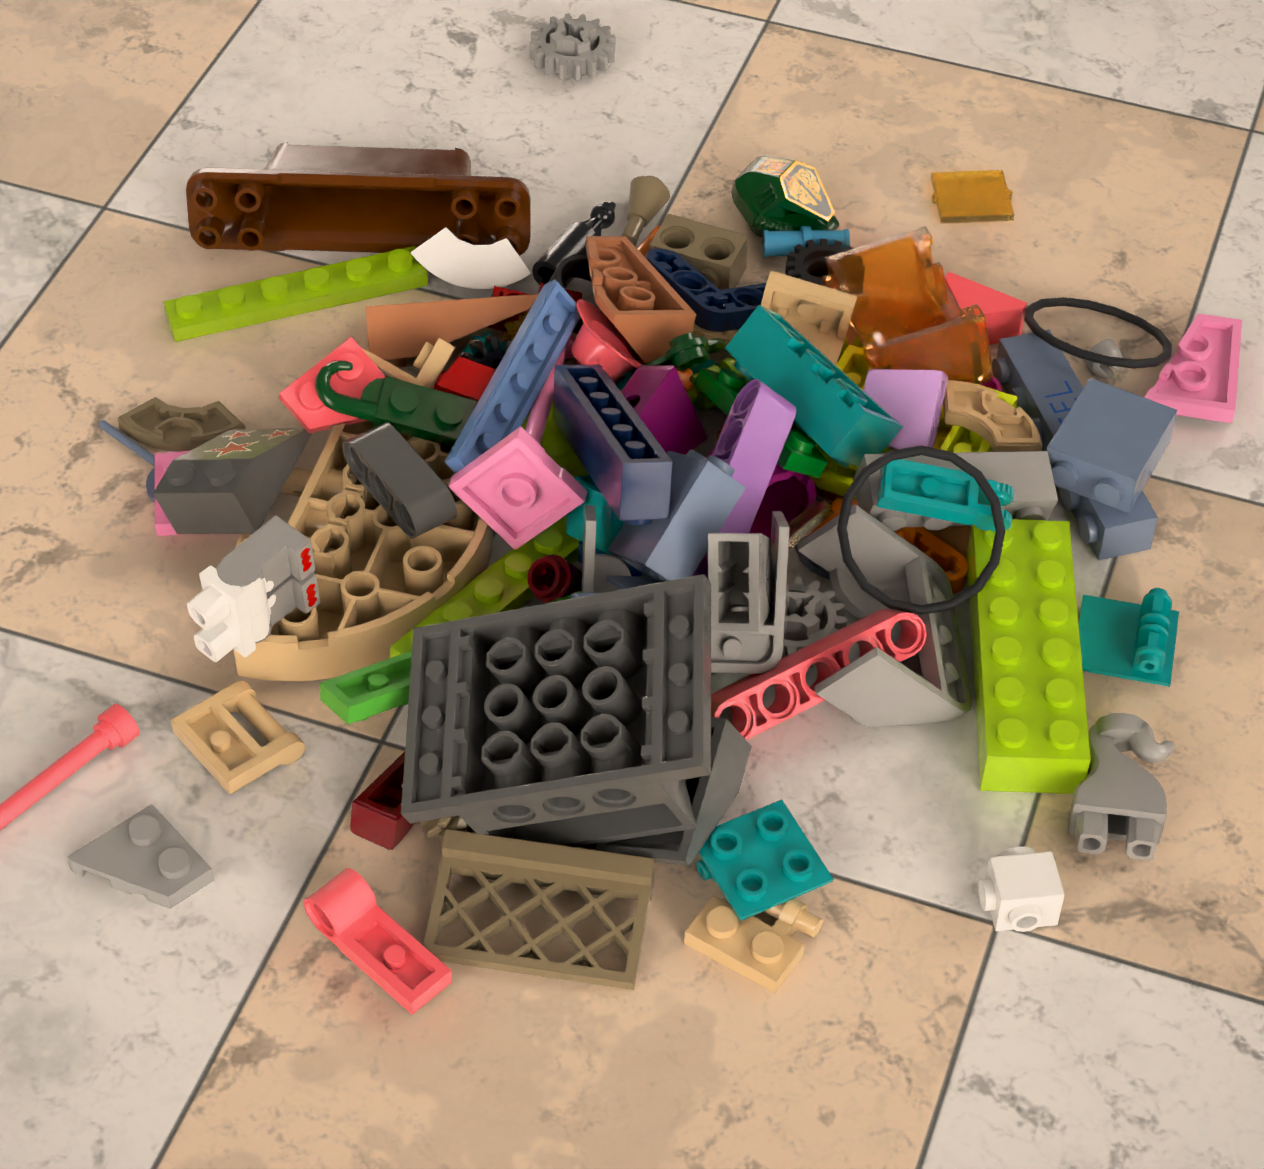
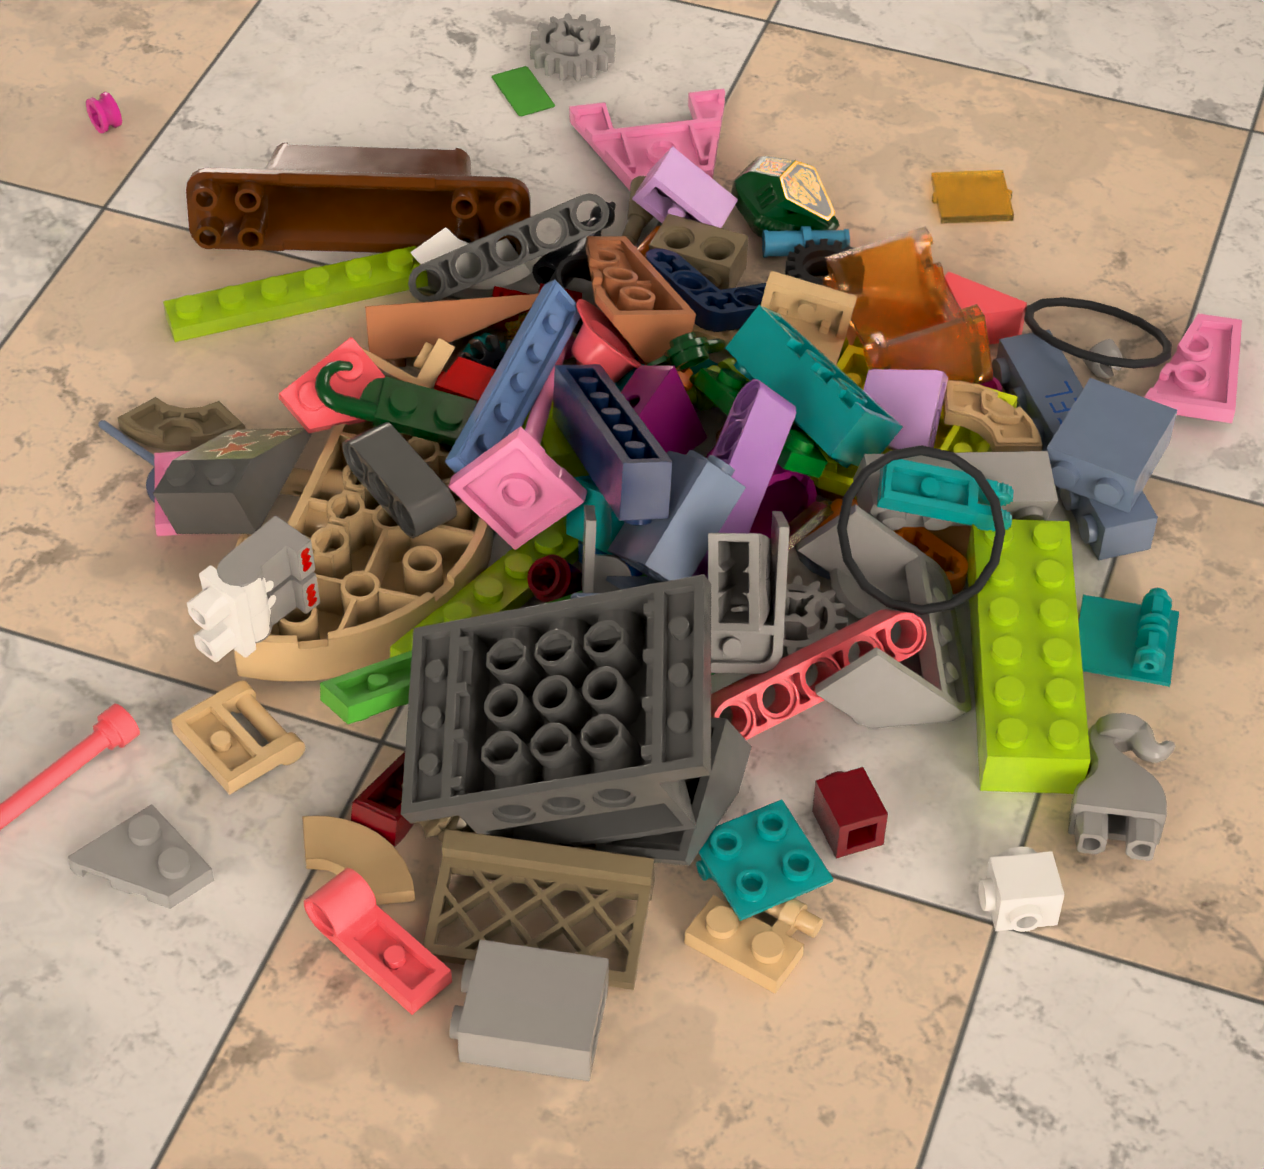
none -> dark pink bush [86,92,122,134]
none -> tan tile [302,816,415,905]
none -> dark grey beam [408,193,609,302]
none -> light grey brick [450,940,609,1081]
none -> bright green sticker [492,66,555,116]
none -> bright pink wing [569,89,725,191]
none -> lavender brick [632,146,738,228]
none -> dark red brick [812,767,888,859]

